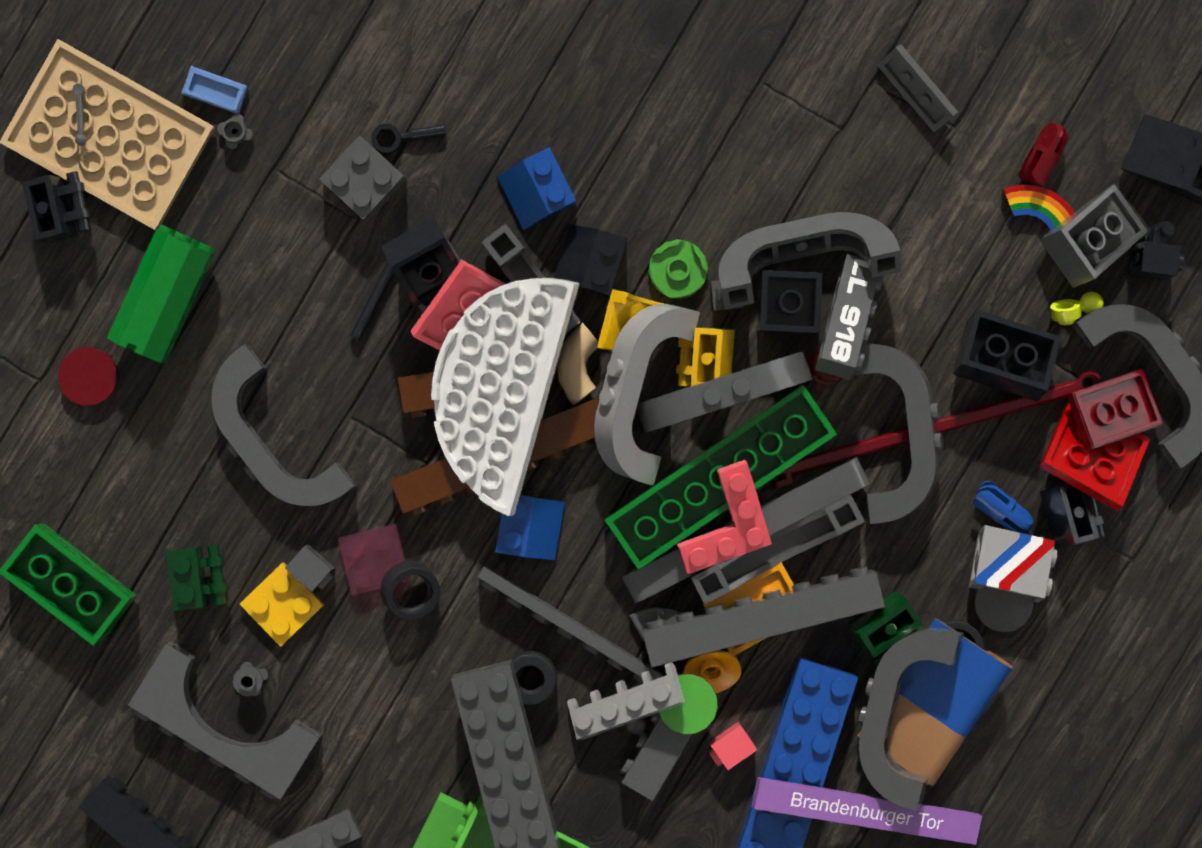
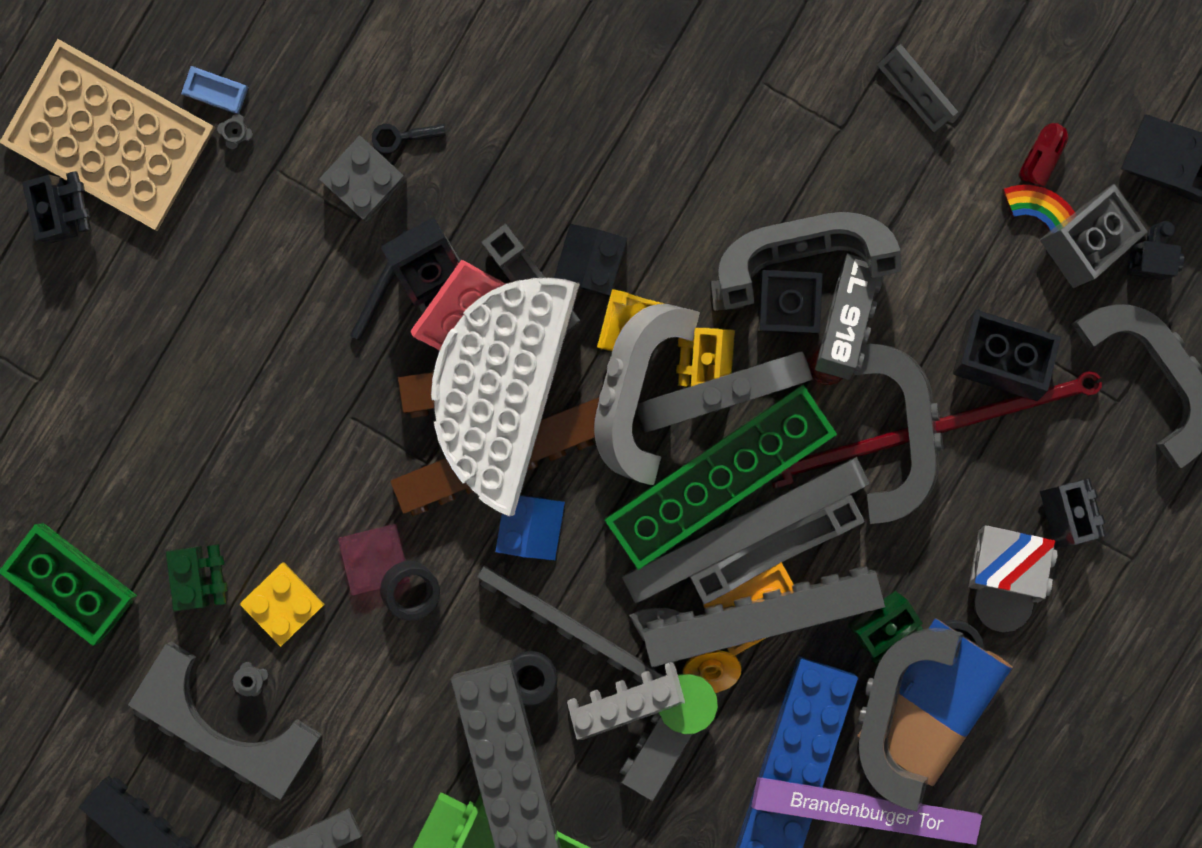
dark red tile [58,347,119,406] -> none
dark grey hinge [72,83,87,146] -> none
green brick [107,224,216,364] -> none
dark grey arch [211,344,357,506] -> none
dark grey brick [285,544,335,592] -> none
blue slope [497,147,576,230] -> none
tan cylinder [557,323,598,406] -> none
bright green tile [649,239,708,299] -> none
coral plate [677,460,772,574] -> none
coral brick [709,722,757,770] -> none
blue arm [973,481,1033,534] -> none
red plate [1039,401,1150,512] -> none
neon yellow plate [1050,291,1104,325] -> none
dark red tile [1067,369,1163,451] -> none

